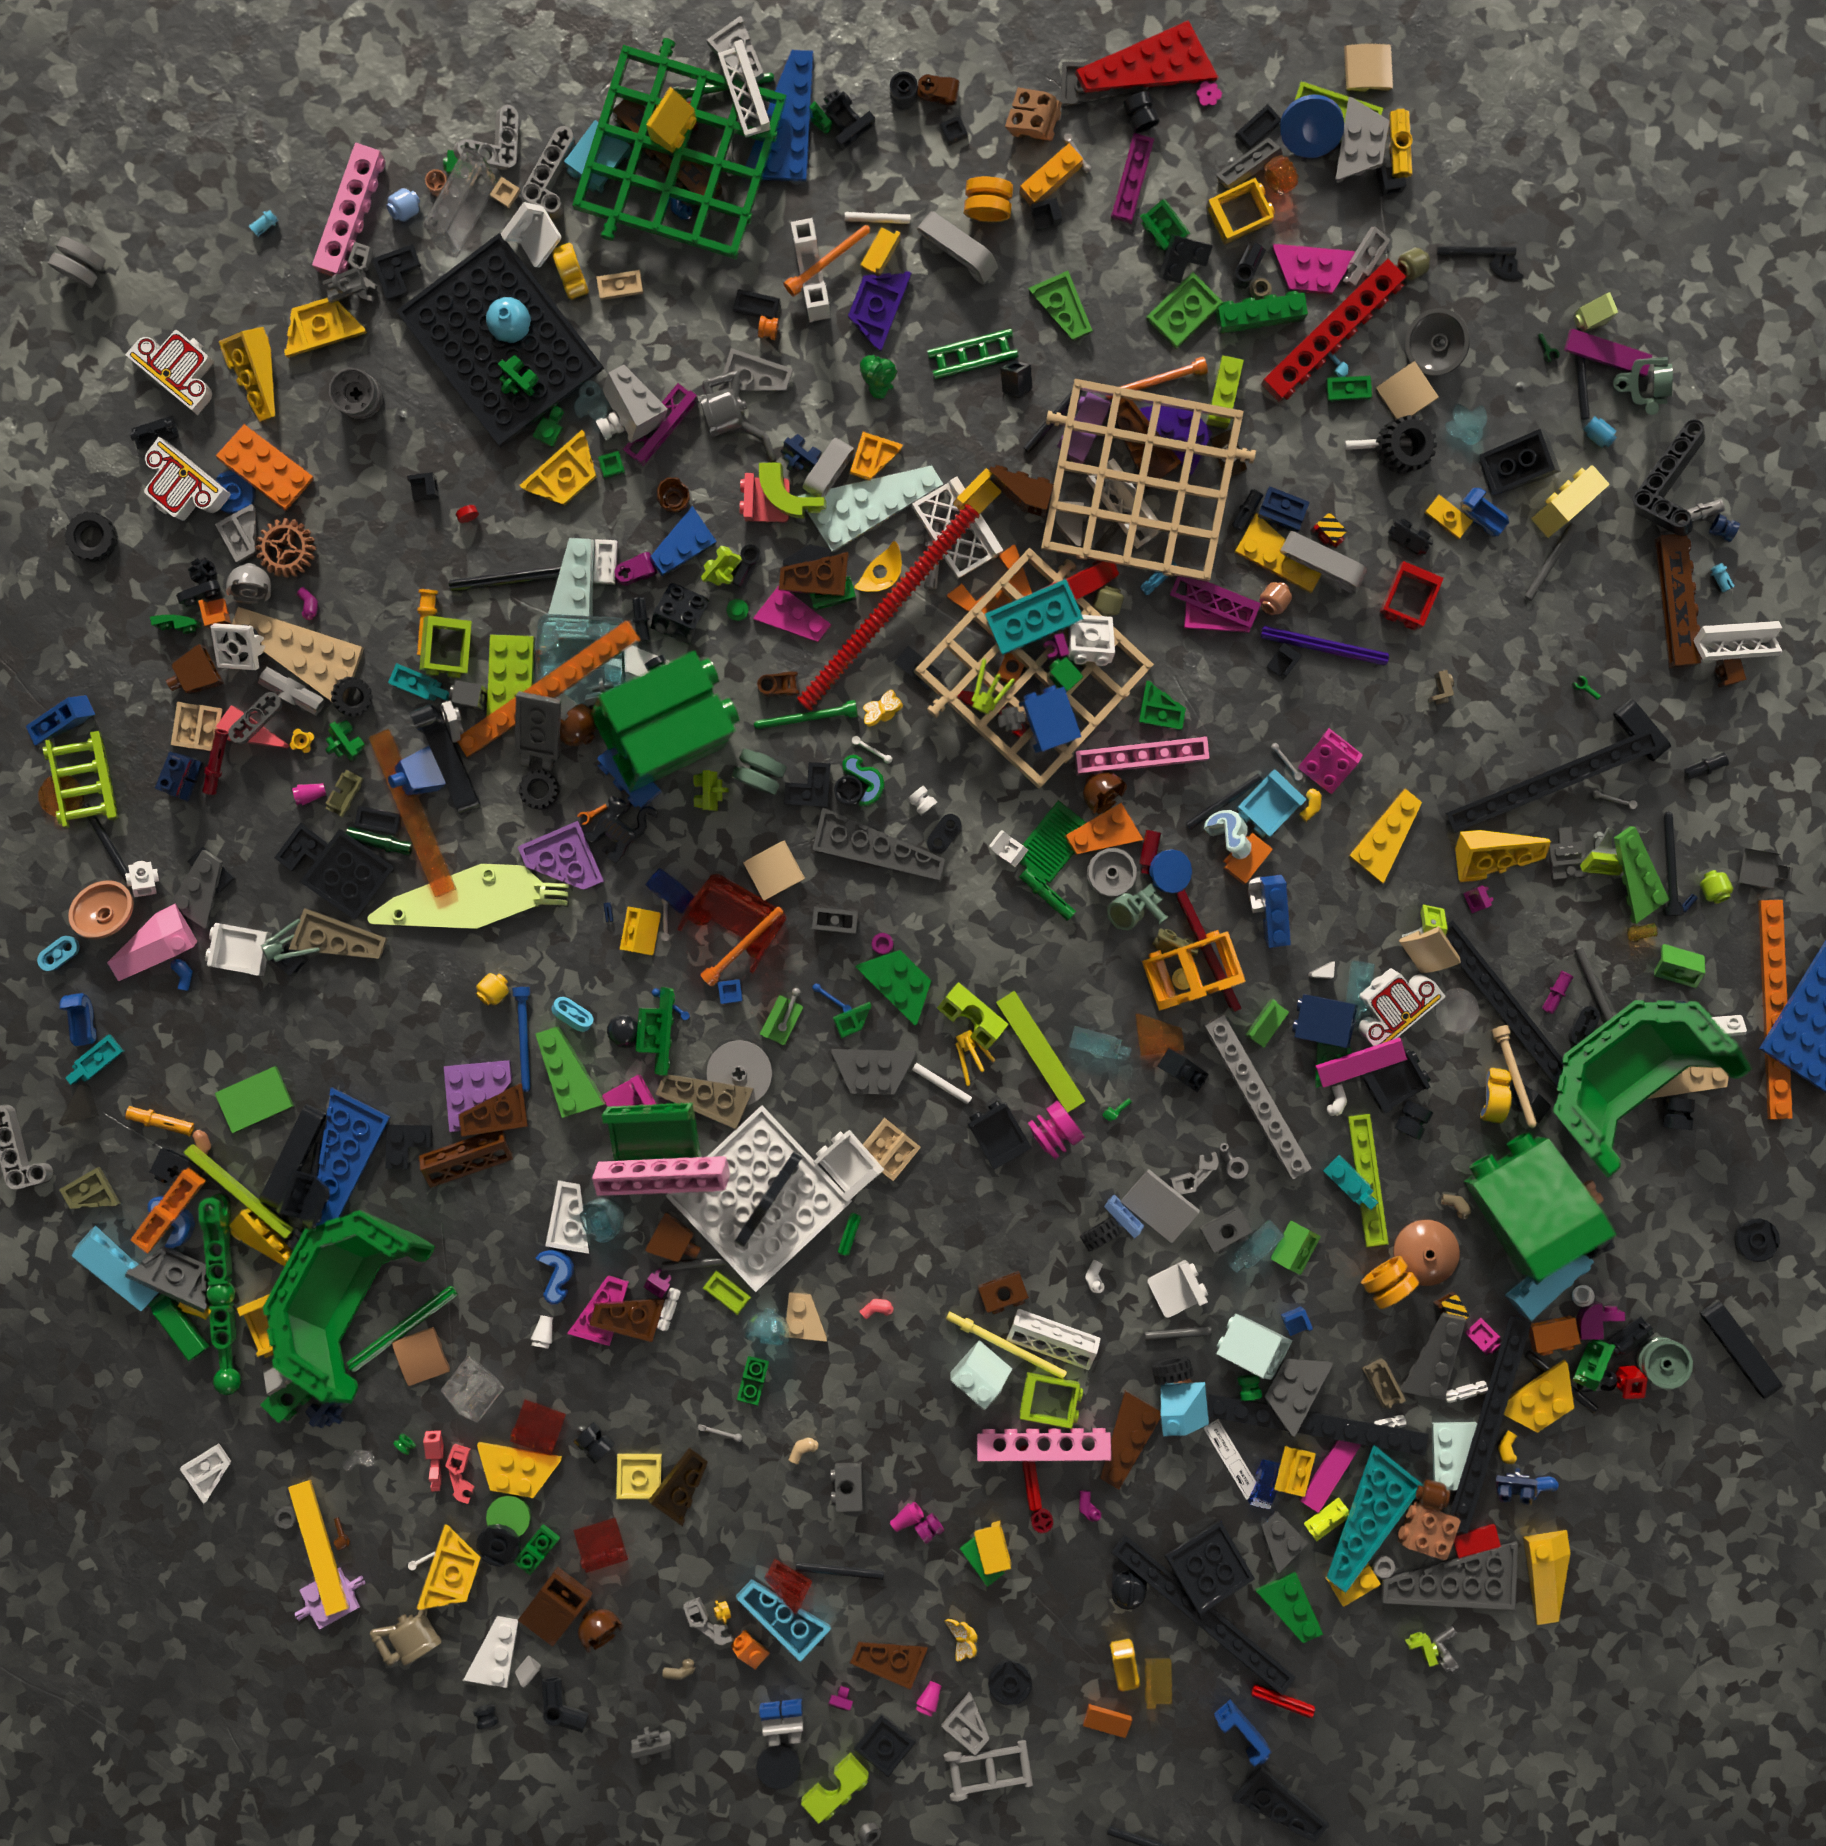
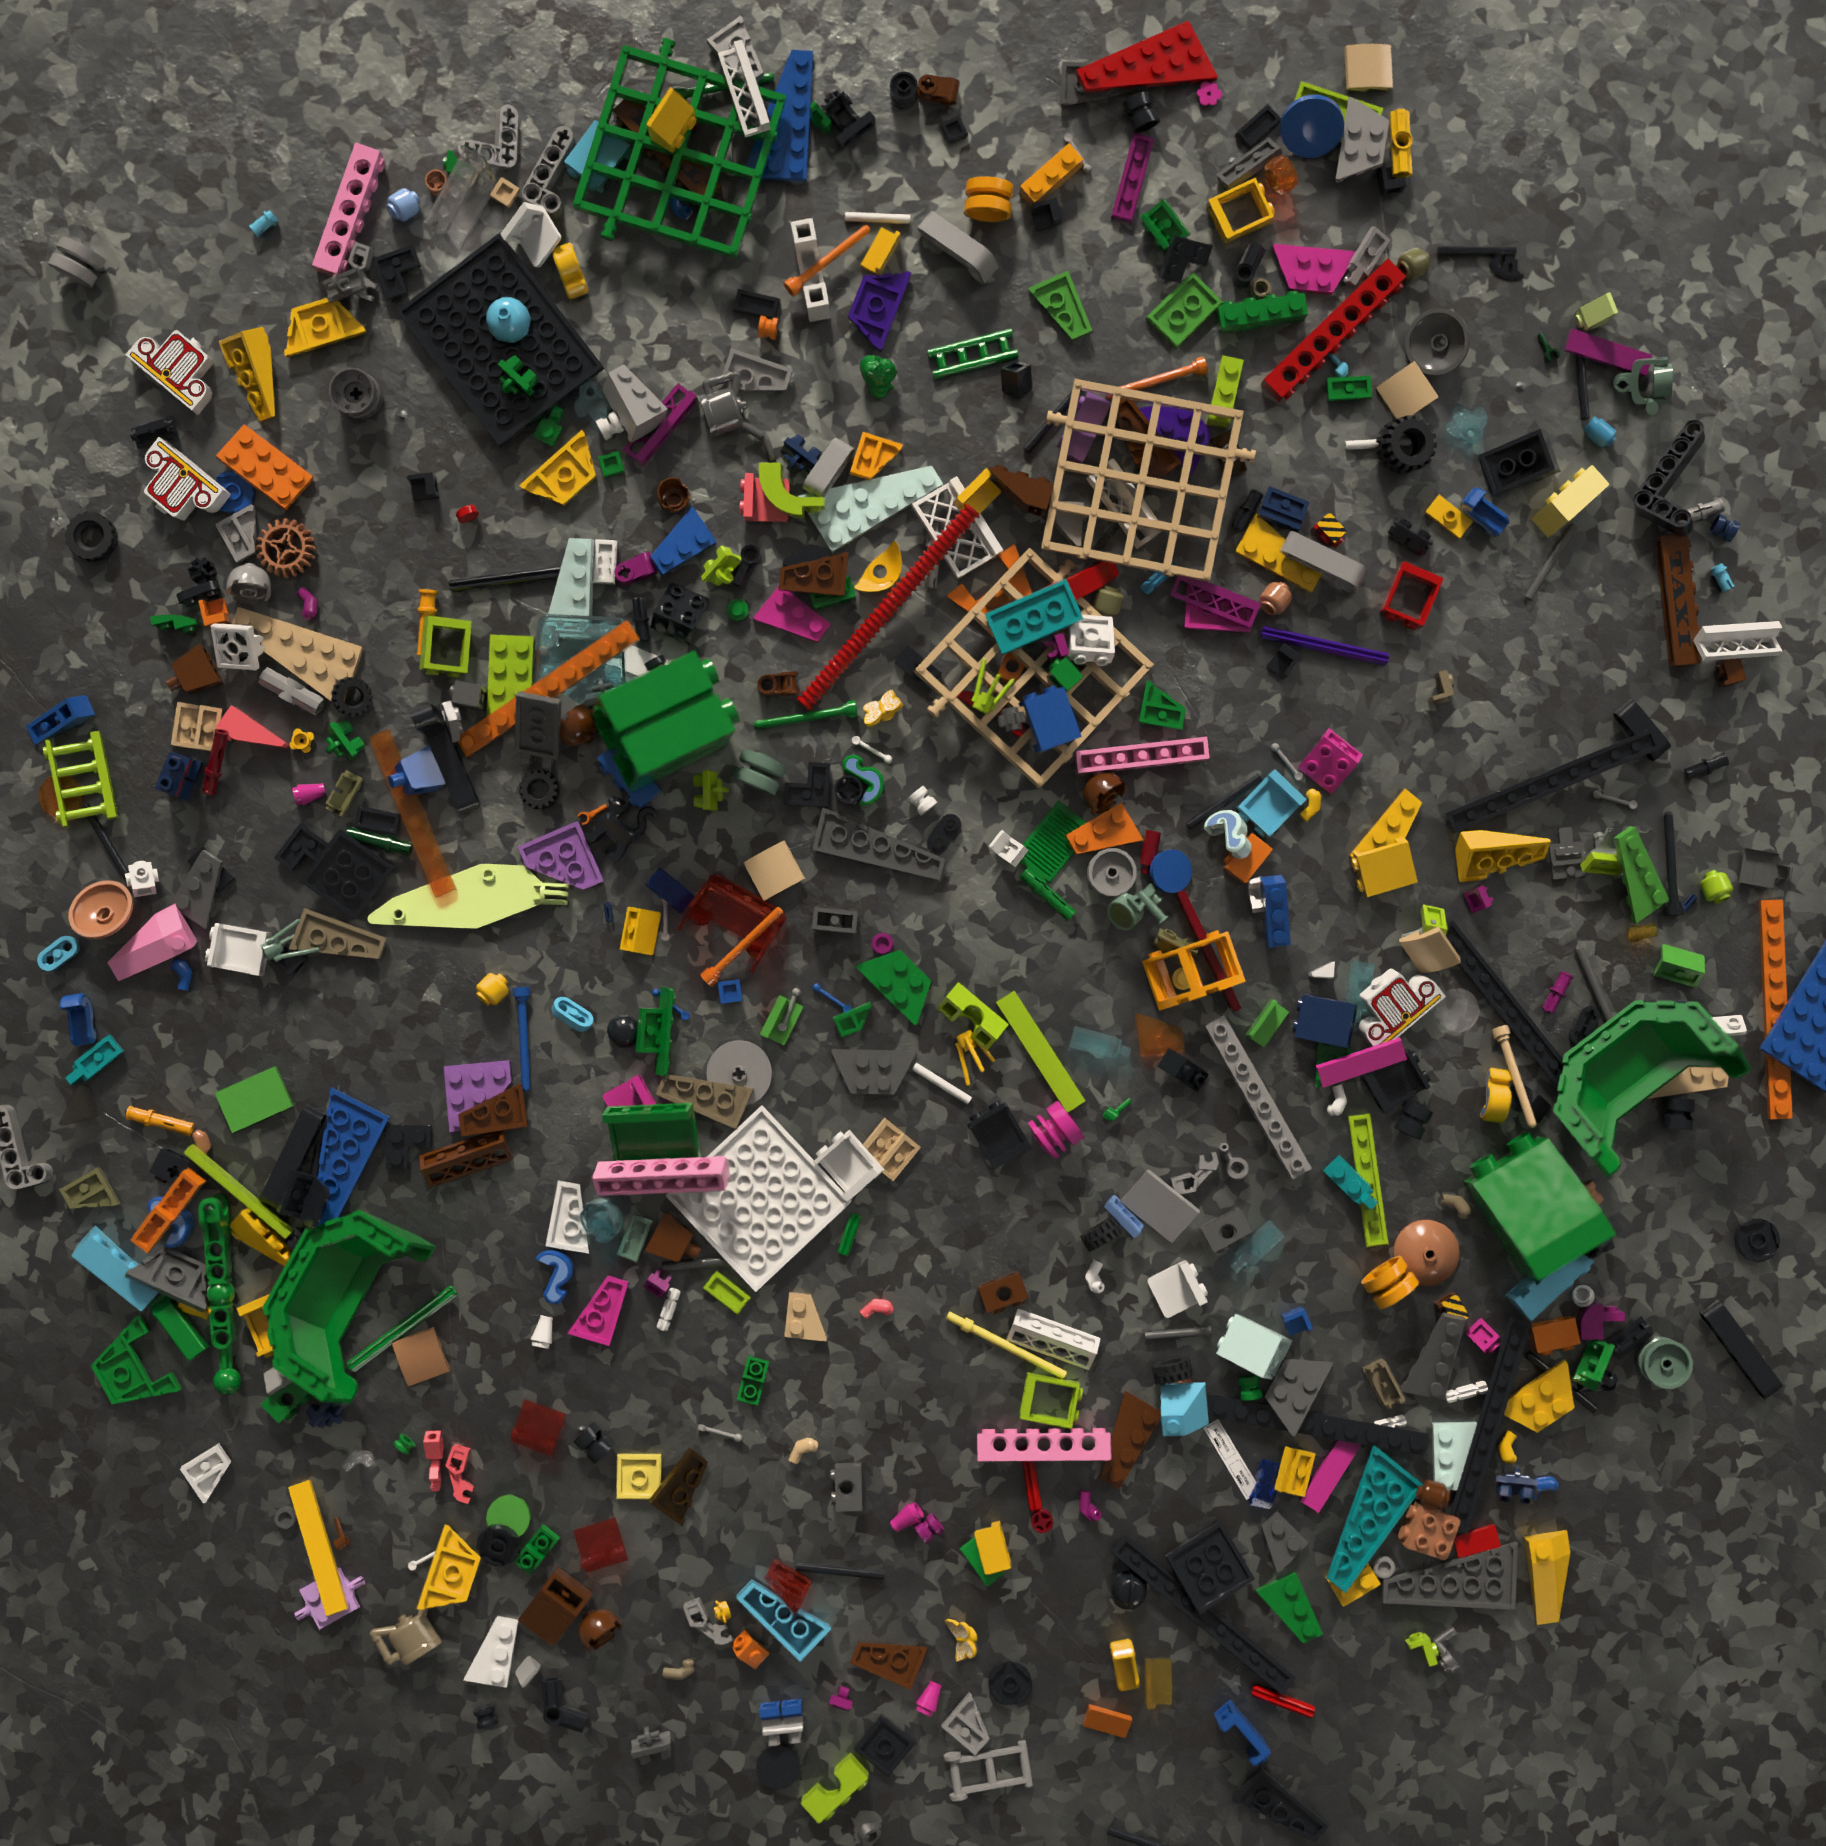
dark grey beam [229,692,282,745] -> none
teal hinge [388,663,449,702] -> none
clear slope [441,1356,505,1423] -> none
yellow wing [477,1442,562,1498] -> none
bright green wedge [536,1027,606,1118] -> none
reddish brown wing [589,1298,665,1342] -> none
tan plate [597,270,644,300] -> none
black beam [734,1151,803,1247] -> none
clear light blue cylinder [744,1308,789,1345] -> none
light aqua slope [950,1340,1012,1410] -> none
medium nougat hips [1005,88,1062,141] -> none
bright green panel [1271,1221,1321,1275] -> none
neon yellow hinge [1304,1497,1350,1541] -> none
green hand [1572,676,1601,700] -> none
red brick [1616,1366,1648,1399] -> none
none -> green wing [91,1314,182,1404]
none -> sand green plate [616,1213,653,1263]
none -> yellow panel [1351,836,1418,897]

